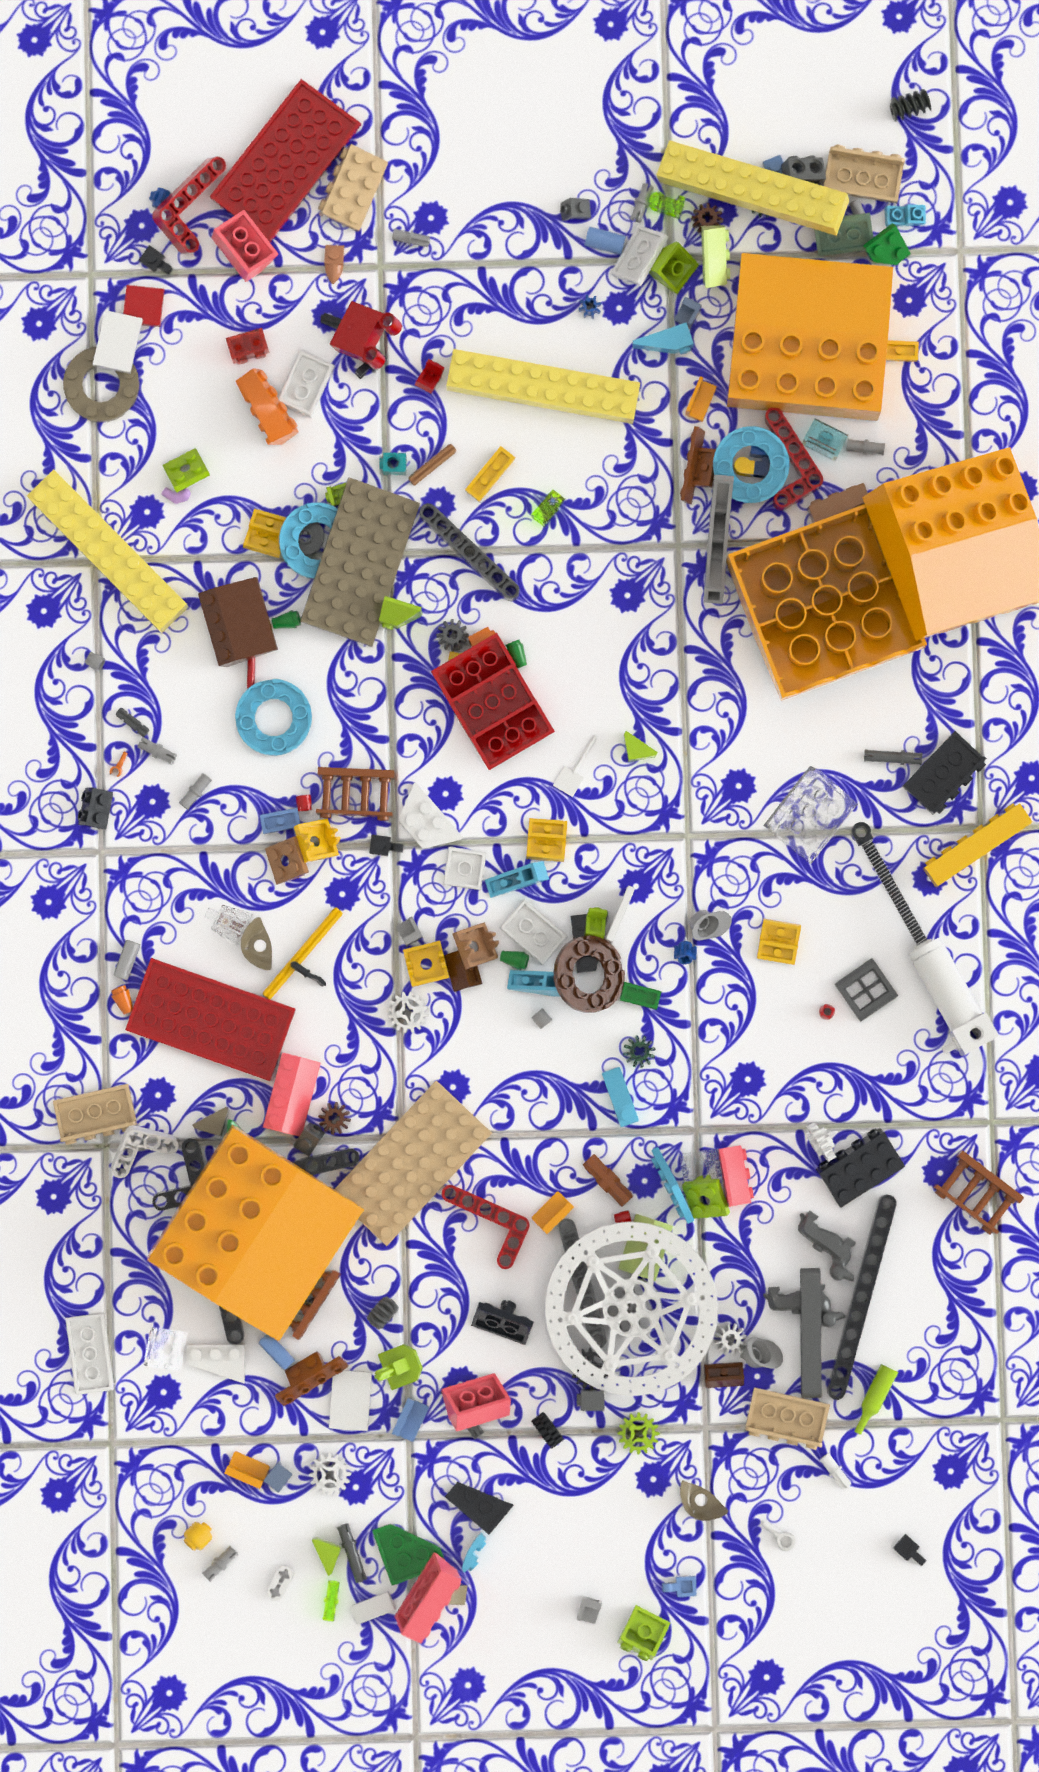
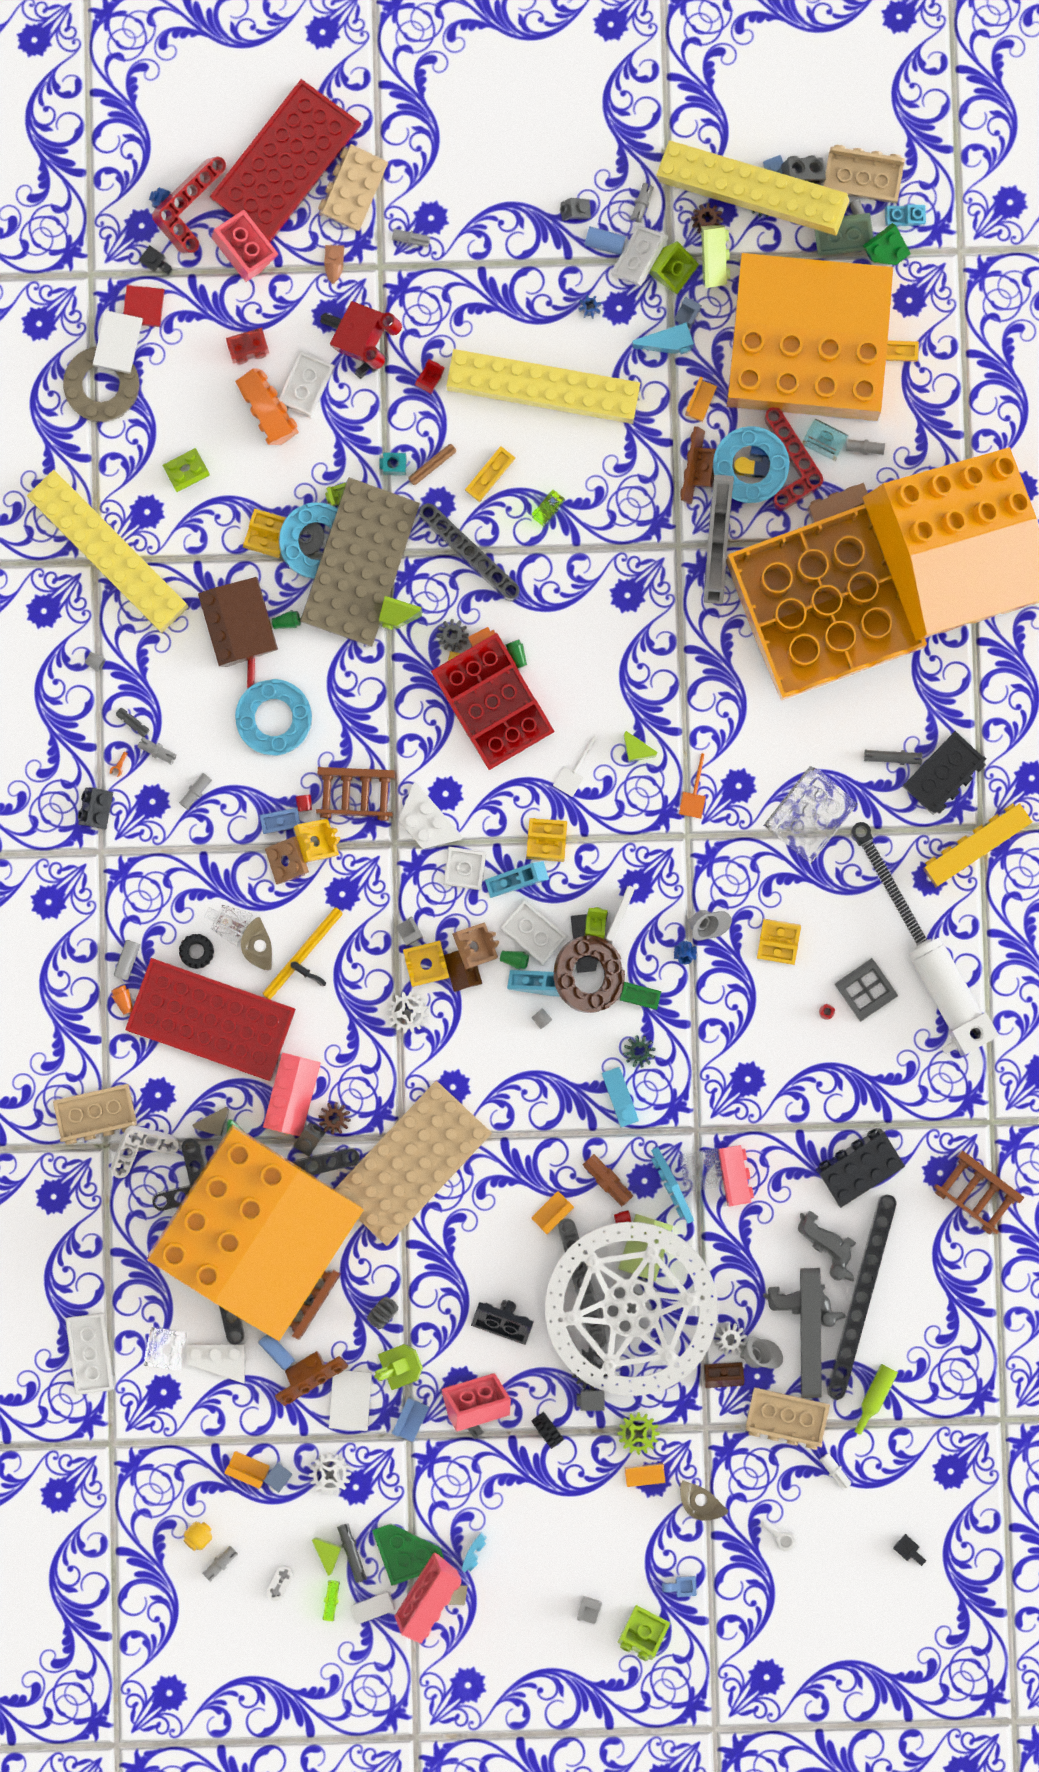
lavender arm [161,487,191,504] -> none
black plate [369,835,404,857] -> none
red beam [441,1185,530,1269] -> none
black wing [445,1482,514,1535] -> none
clear neon green leg [649,192,686,219] -> none
lime piece [682,1175,730,1219] -> none
white gear [806,1122,836,1162] -> none
pearl dark grey piece [890,89,931,122] -> none
none -> black tyre [179,934,214,969]
none -> light orange panel [624,1463,665,1487]
none -> orange piece [679,753,706,819]

